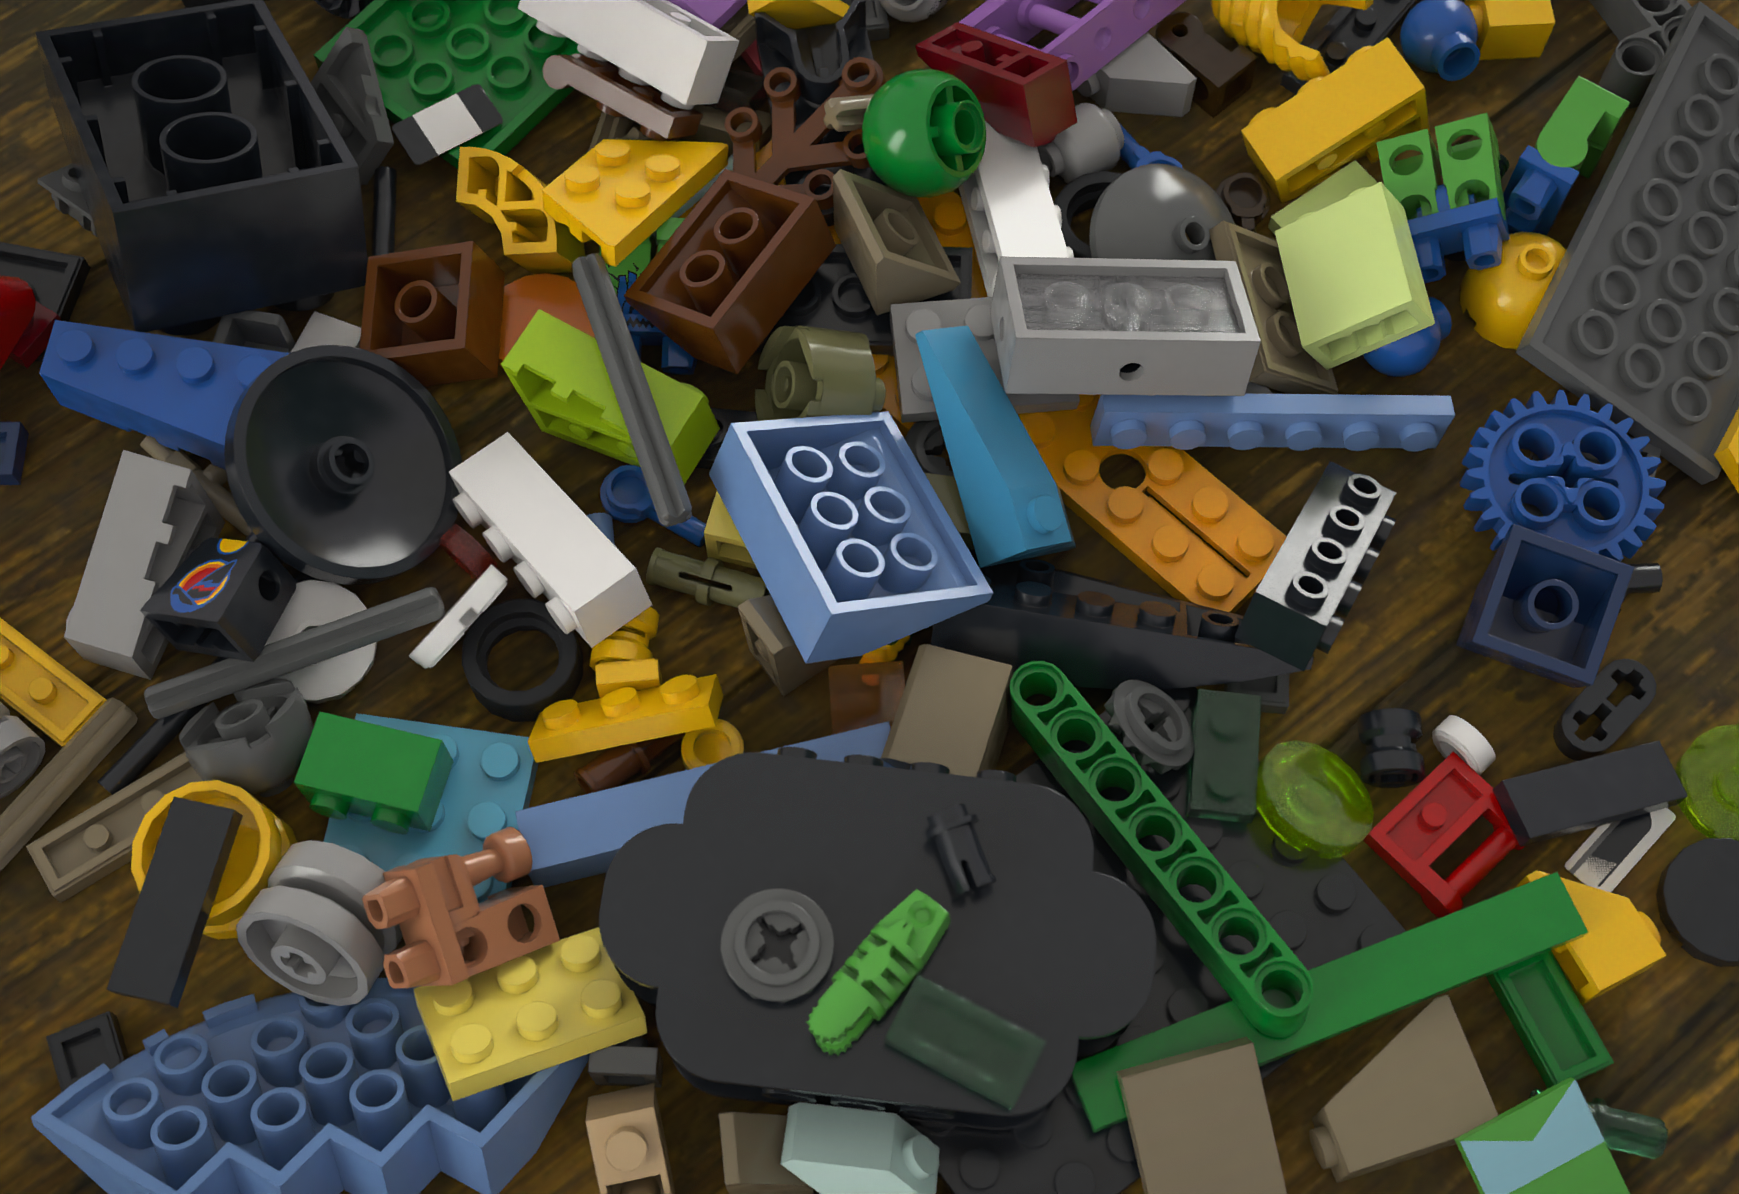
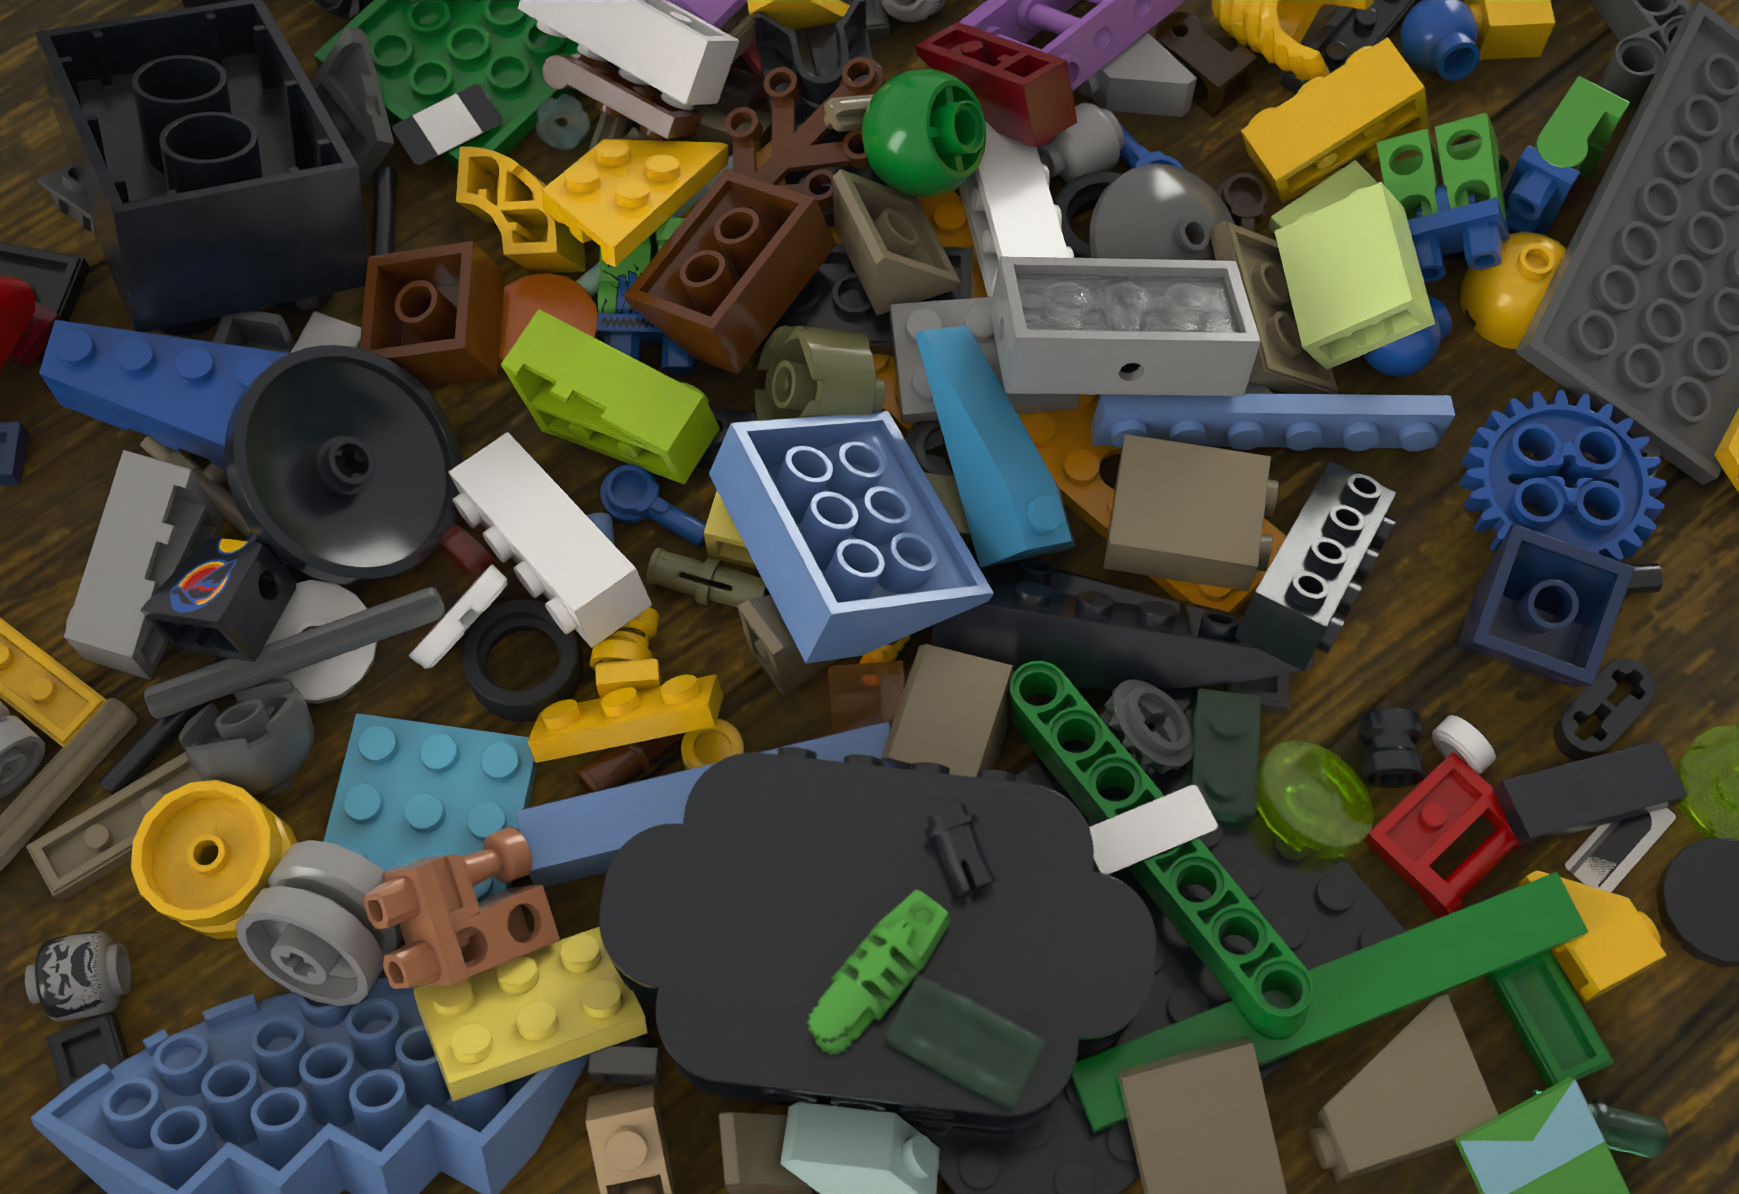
black tile [106,797,243,1008] -> none
green brick [294,712,454,834] -> none
dark grey axle [572,253,692,527] -> none
dark grey gear [721,888,834,1003] -> none
none -> light grey head [25,931,132,1022]
none -> clear light blue plate [535,95,590,149]
none -> white sticker [1089,785,1218,875]
none -> dark tan brick [1103,434,1279,591]

